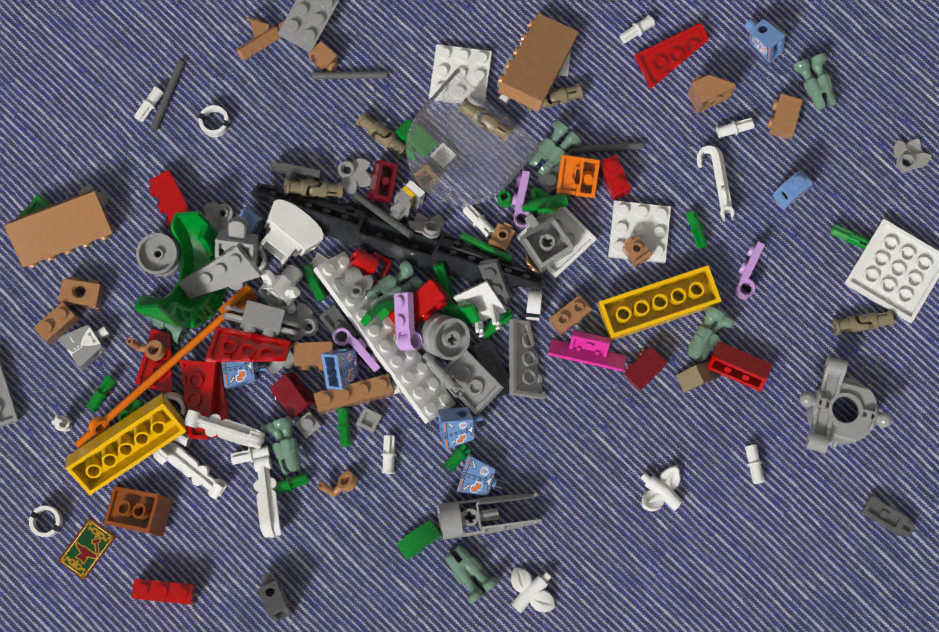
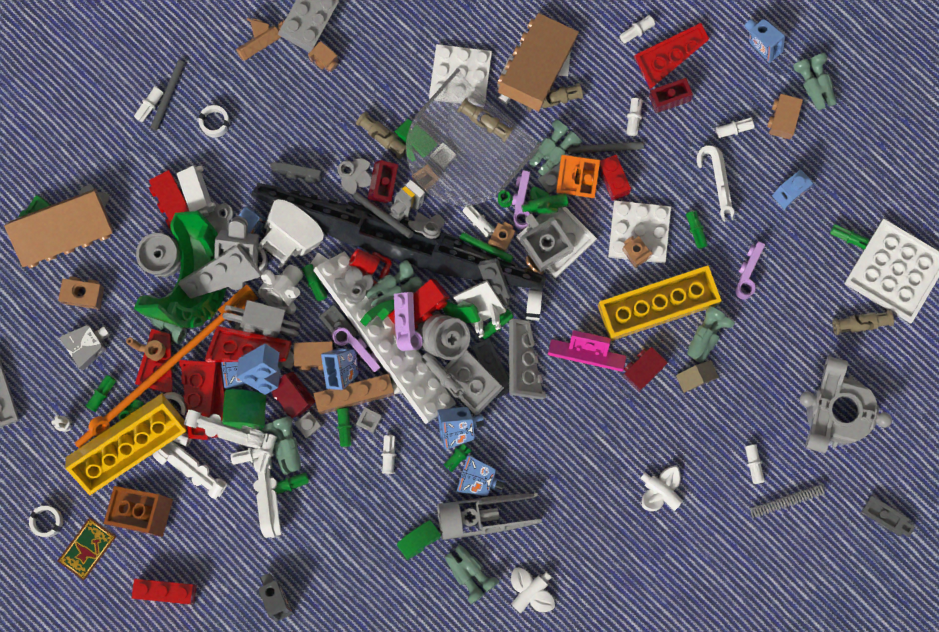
medium nougat brick [34,302,80,345] -> none
light grey plate [283,303,318,340] -> none
dark tan piece [284,178,343,199] -> none
dark grey bar [312,71,387,79] -> none
medium nougat plate [318,471,357,497] -> none
green axle [434,262,454,300] -> none
medium nougat brick [549,295,591,337] -> none
medium nougat slope [688,75,736,113] -> none
red brick [707,341,772,392] -> none
light grey plate [893,139,931,172] -> none
none -> white brick [177,166,216,217]
none -> green slope [222,389,266,430]
none -> medium blue brick [236,344,280,395]
none -> white axle [255,434,277,473]
none -> white axle [626,98,643,136]
none -> dark red brick [649,78,693,114]
none -> light grey piece [751,483,825,518]

